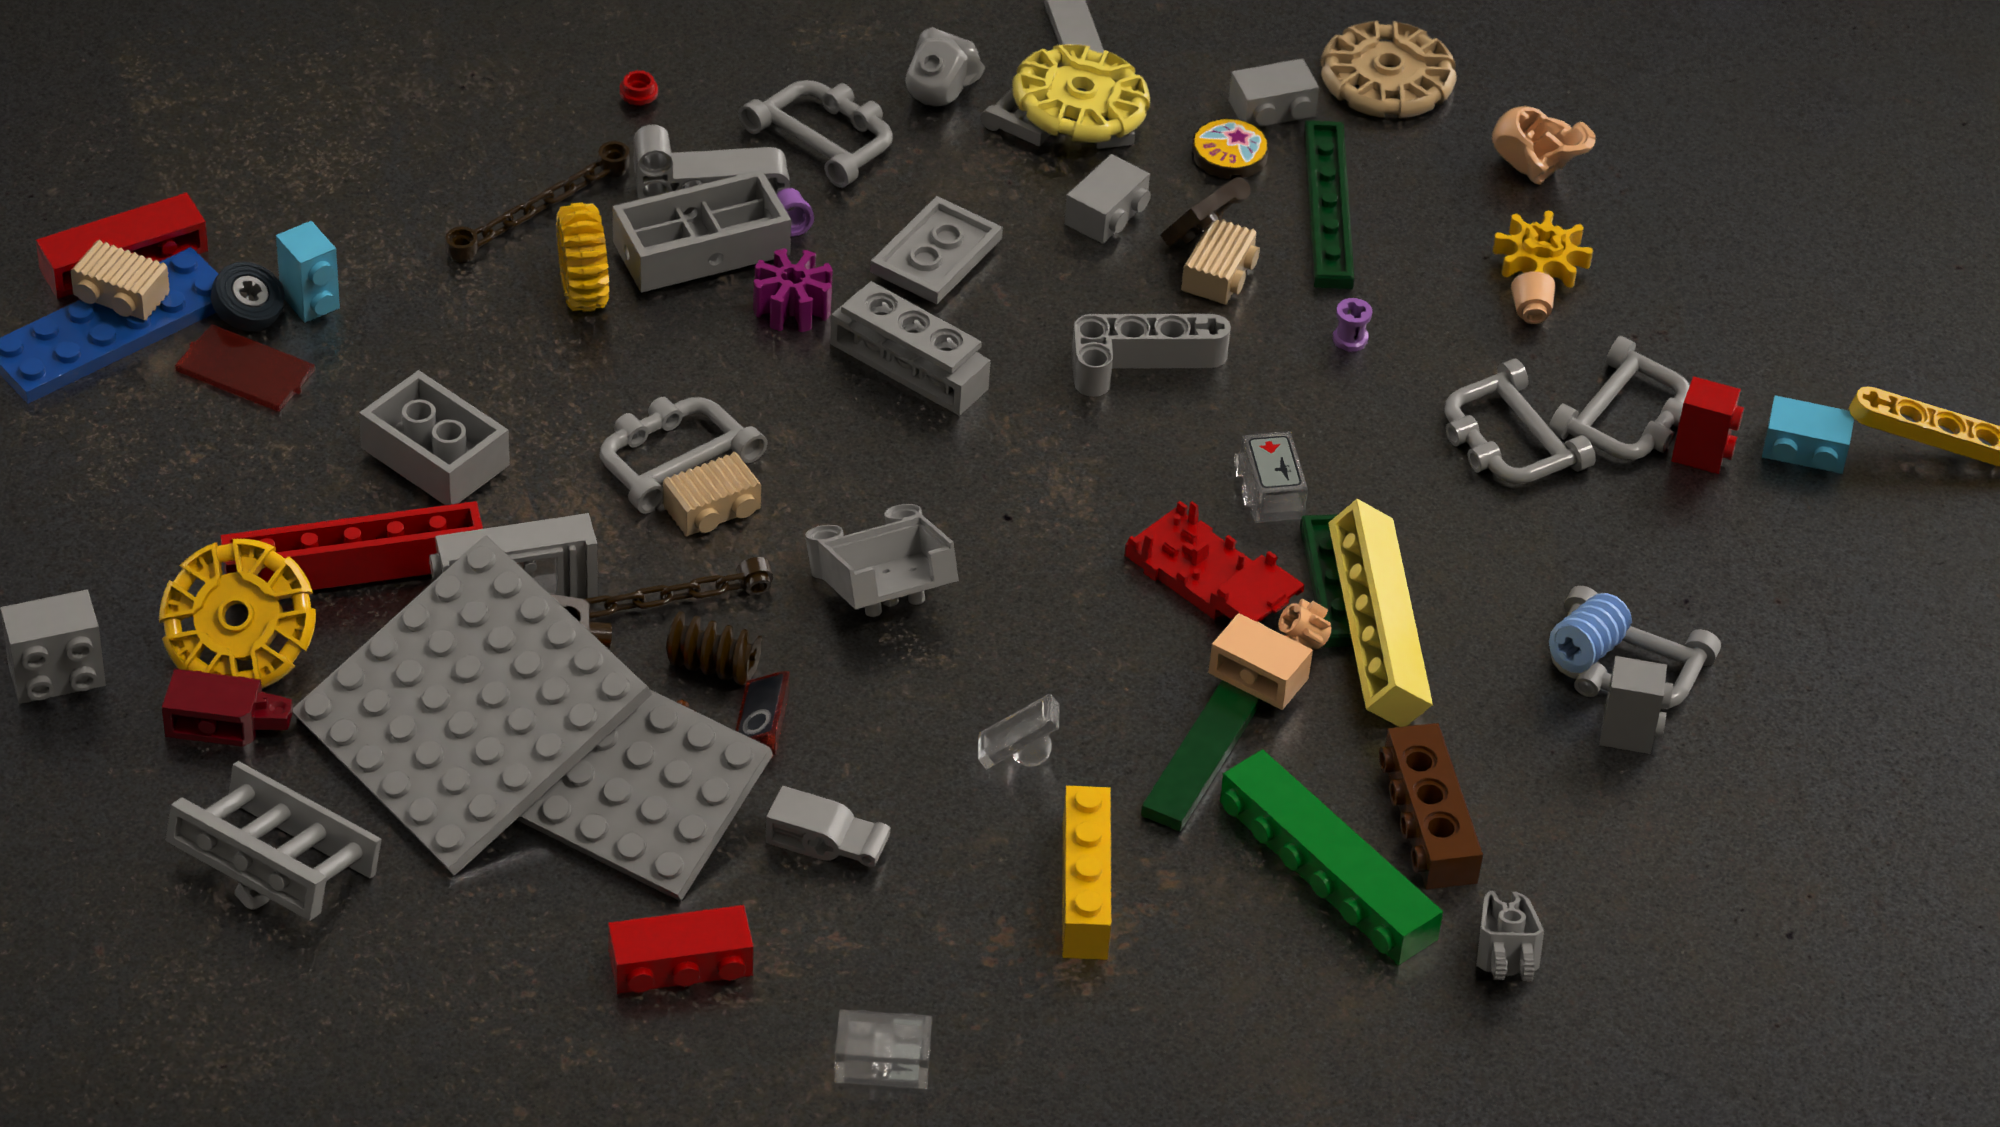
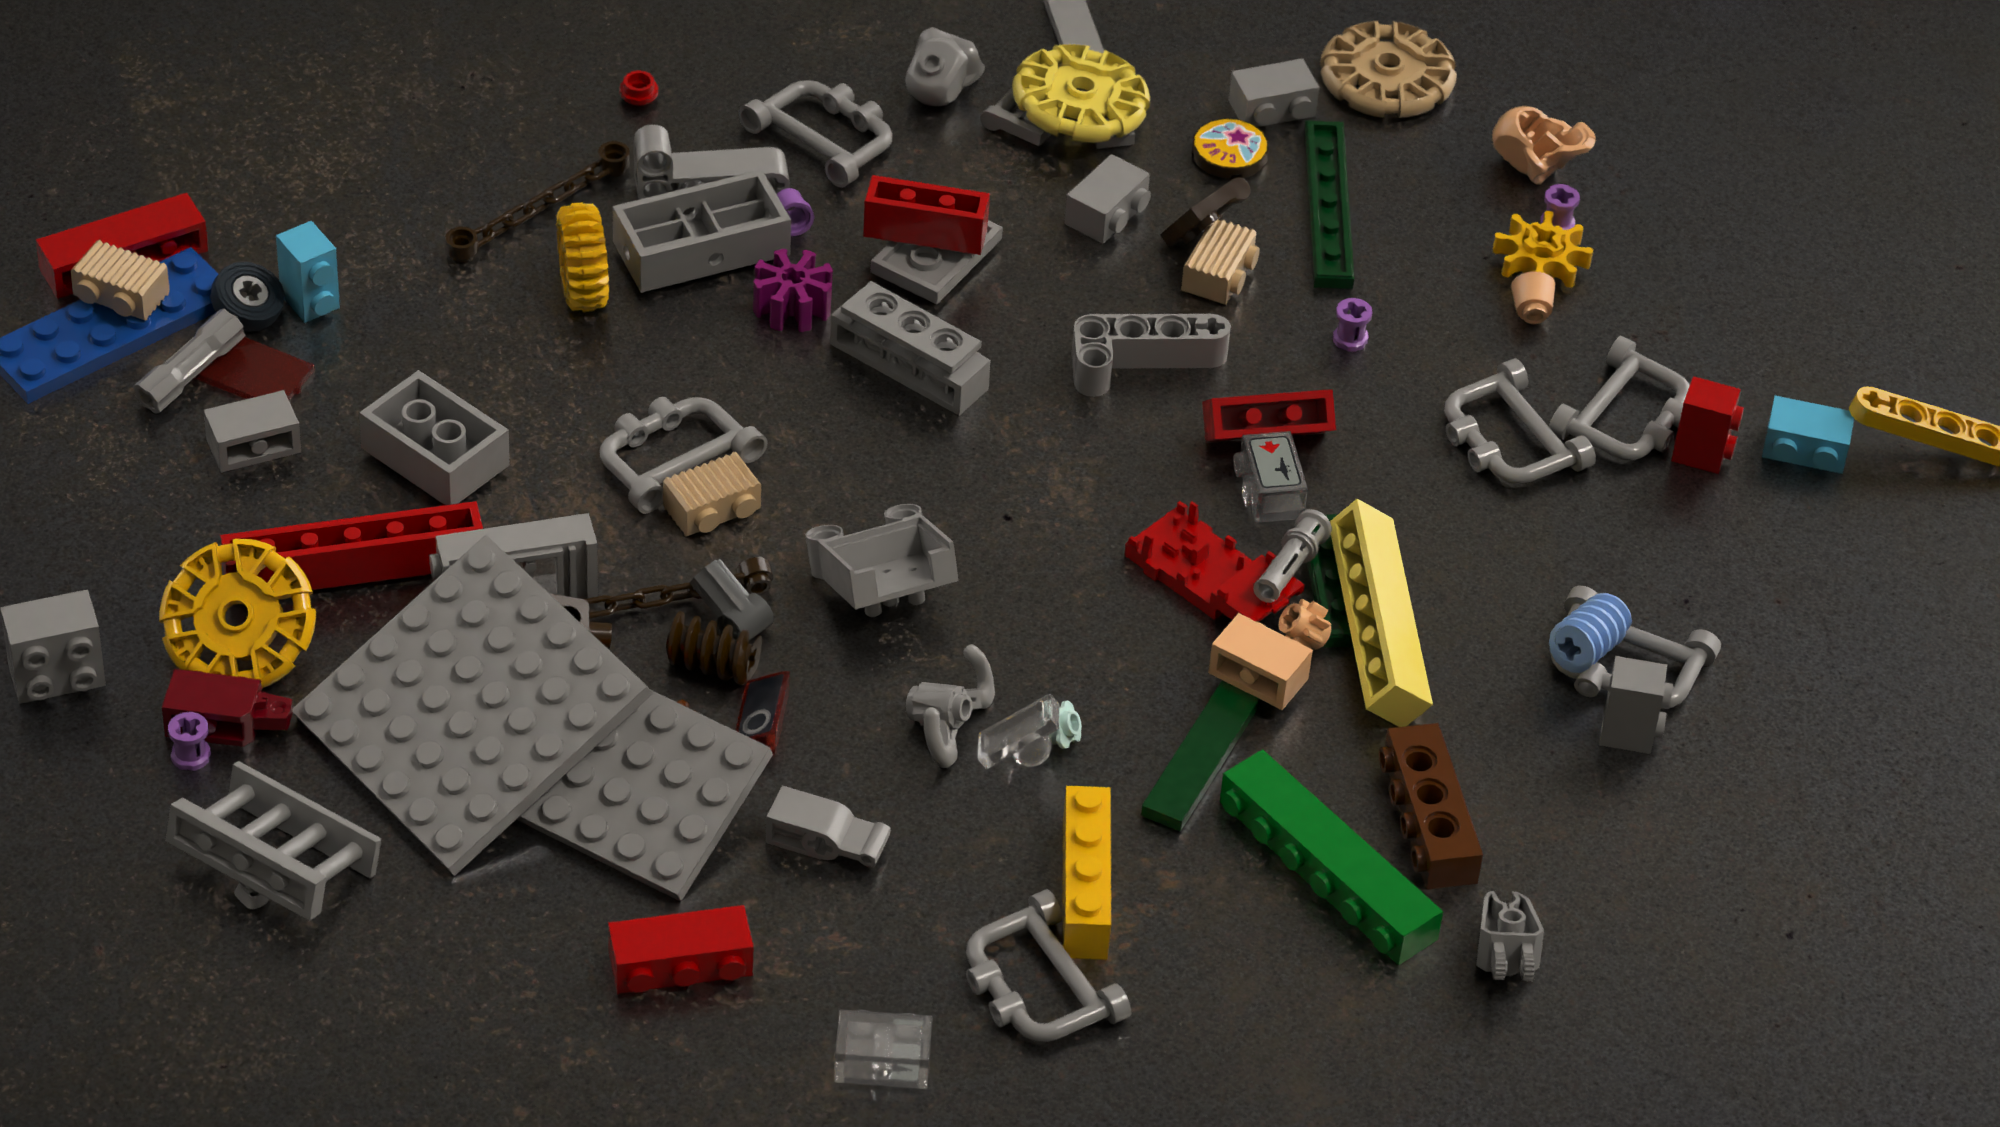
none -> light grey axle [133,309,246,414]
none -> medium lavender bush [168,712,211,771]
none -> light grey brick [204,390,301,473]
none -> dark grey piece [690,559,774,640]
none -> red brick [863,175,990,255]
none -> light grey piece [906,644,995,768]
none -> light grey bar [966,889,1131,1042]
none -> light aqua plate [1043,700,1082,749]
none -> red brick [1202,389,1336,442]
none -> light grey pin [1253,509,1332,603]
none -> medium lavender bush [1540,184,1580,230]

